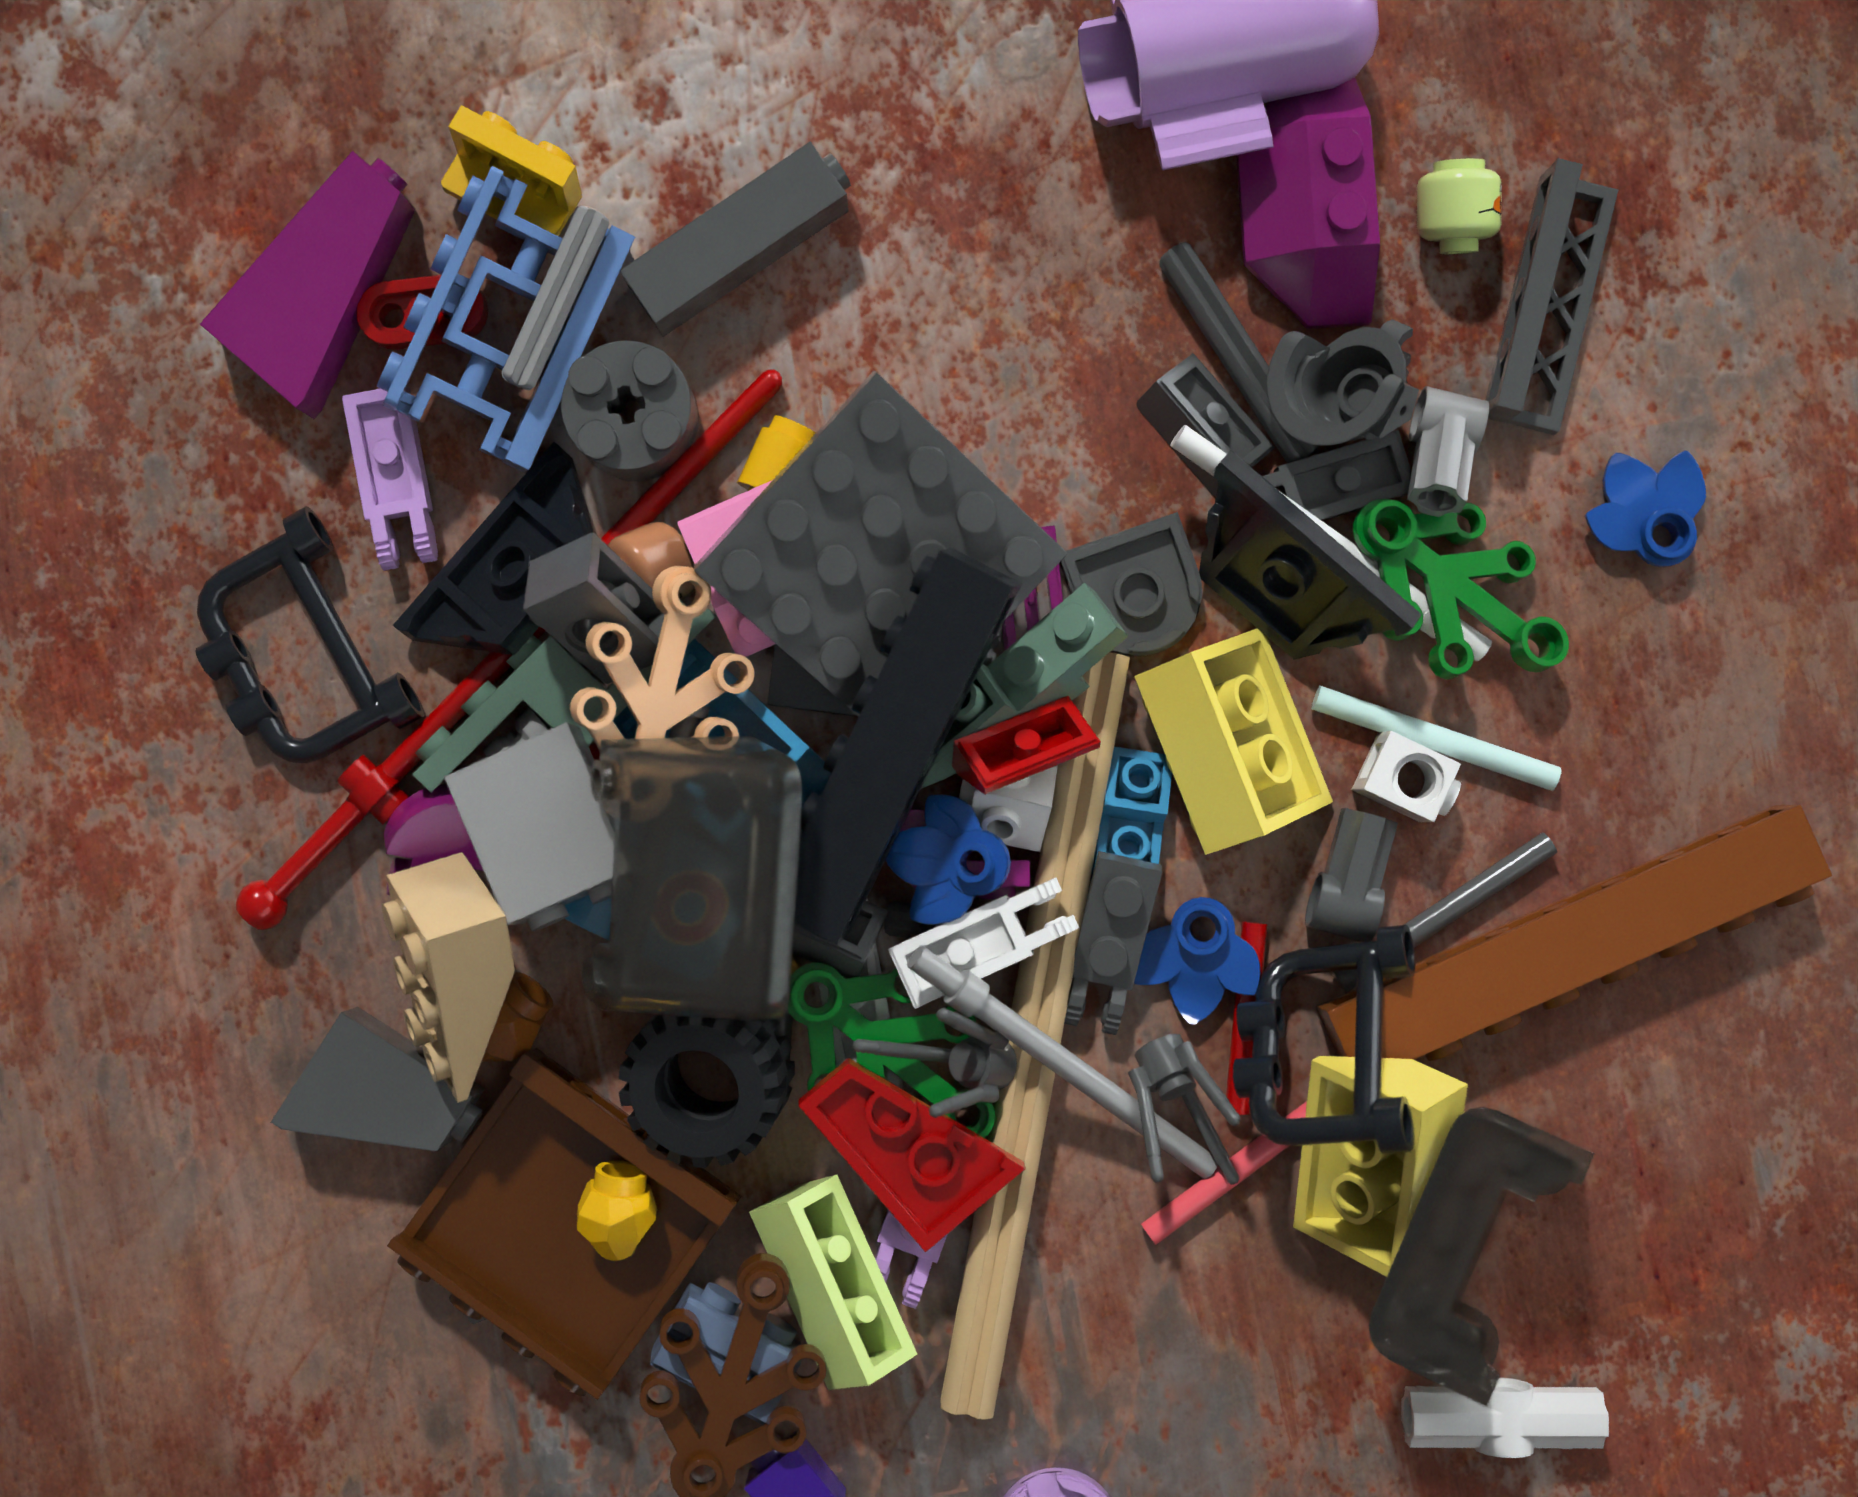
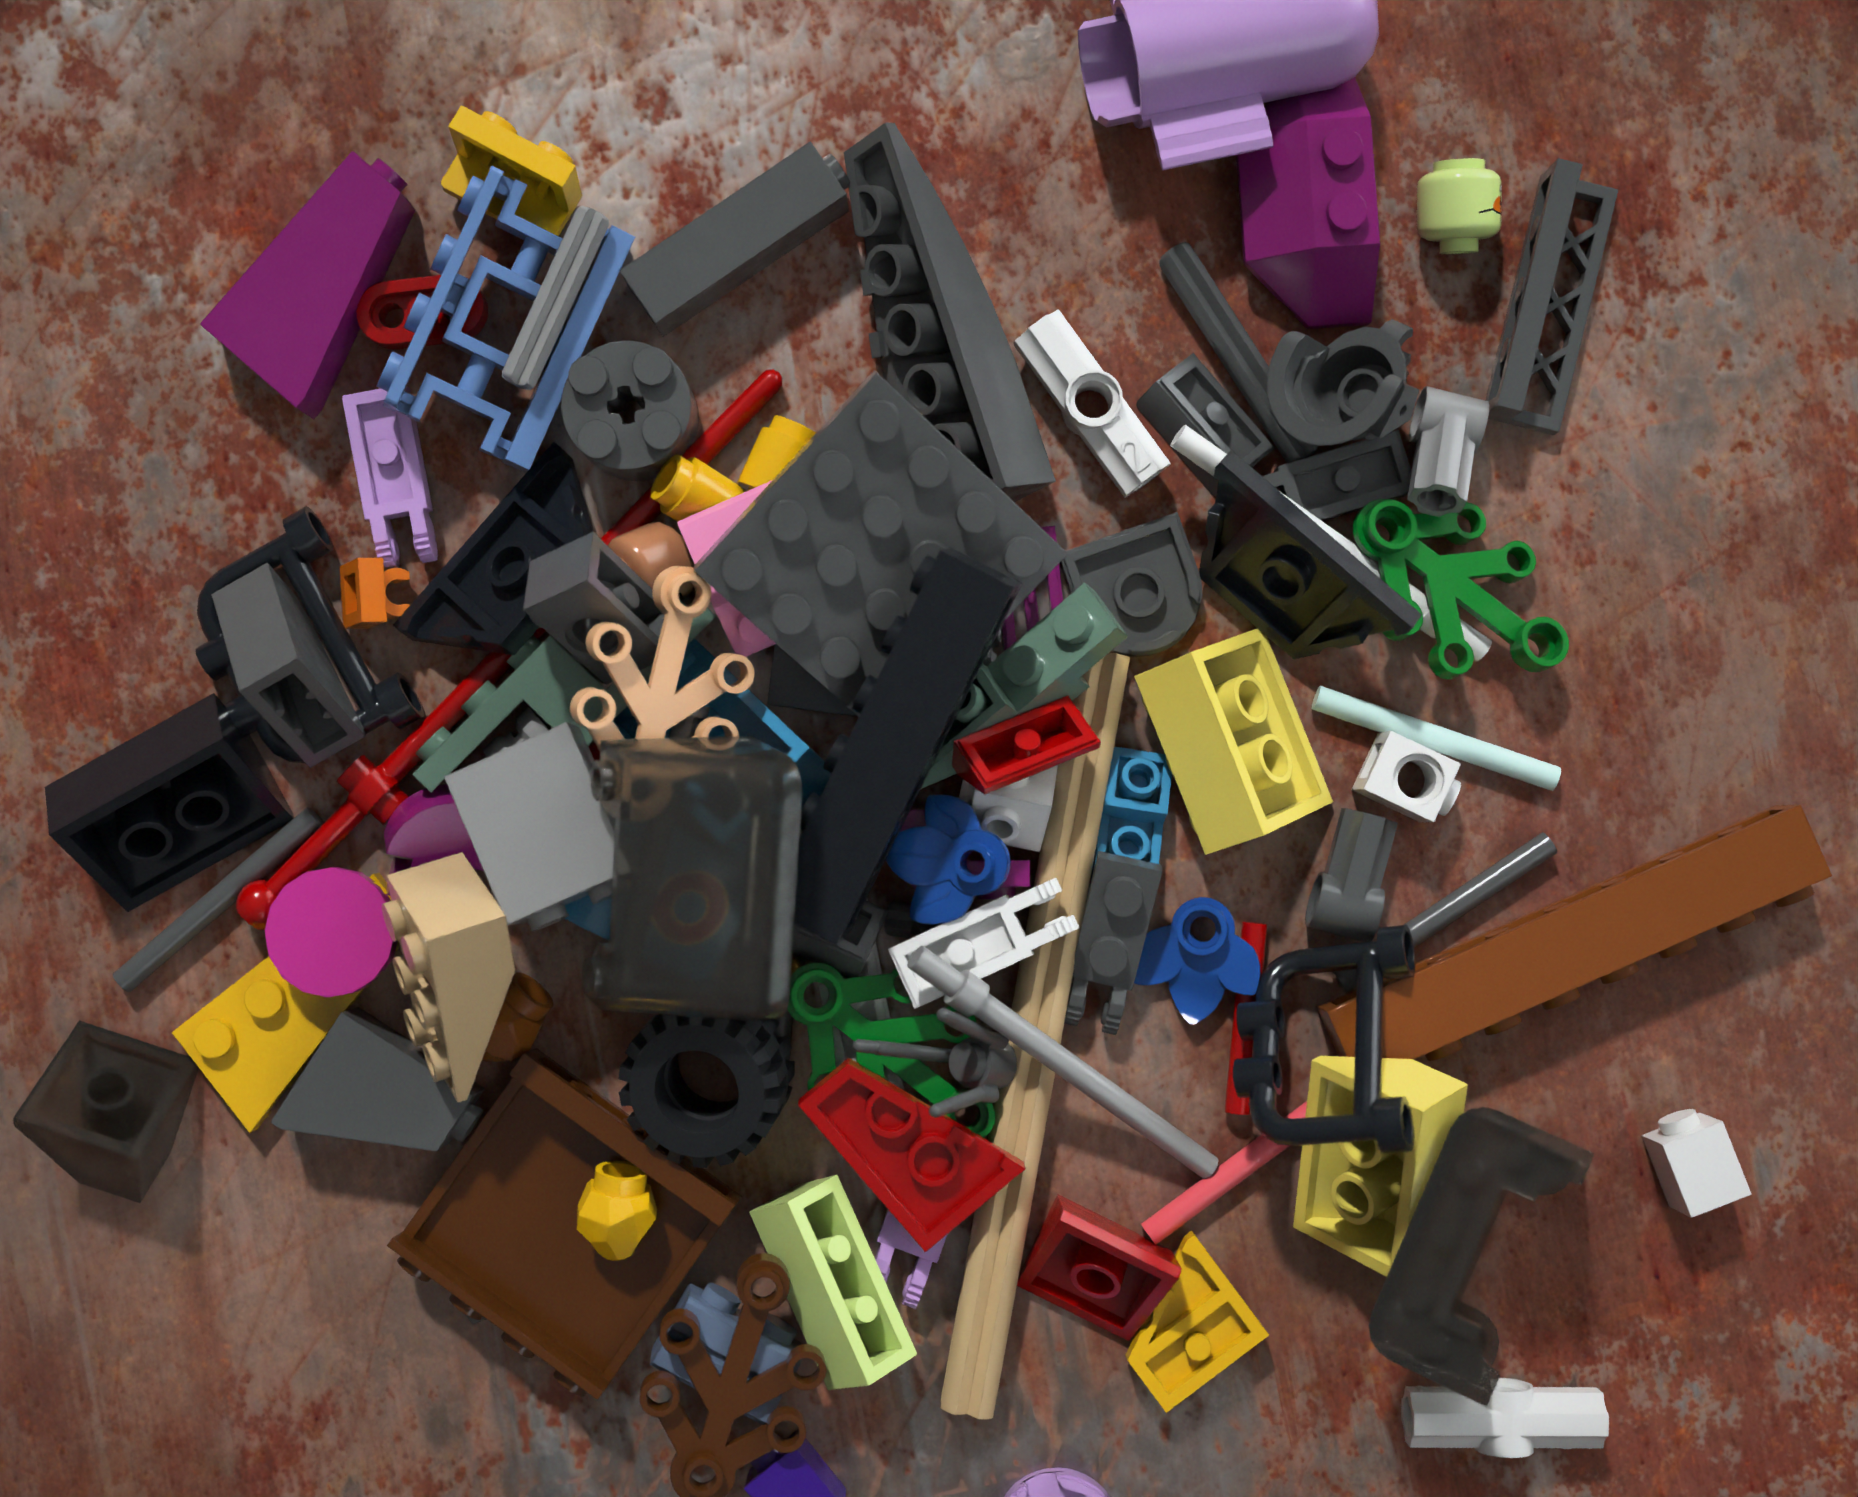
dark grey plant [1128,1034,1241,1185] -> none
blue plate [1585,450,1706,567] -> none
none -> clear smoke slope [13,1020,199,1203]
none -> black slope [45,693,294,912]
none -> dark grey bar [113,807,324,992]
none -> yellow wing [171,873,400,1133]
none -> dark grey slope [211,563,366,768]
none -> dark pink tile [265,867,398,997]
none -> orange tile [339,558,411,629]
none -> yellow brick [651,455,746,522]
none -> dark grey wedge [844,122,1056,502]
none -> white piece [1013,309,1171,498]
none -> red slope [1017,1194,1182,1341]
none -> yellow wing [1126,1230,1269,1413]
none -> white brick [1641,1109,1752,1218]

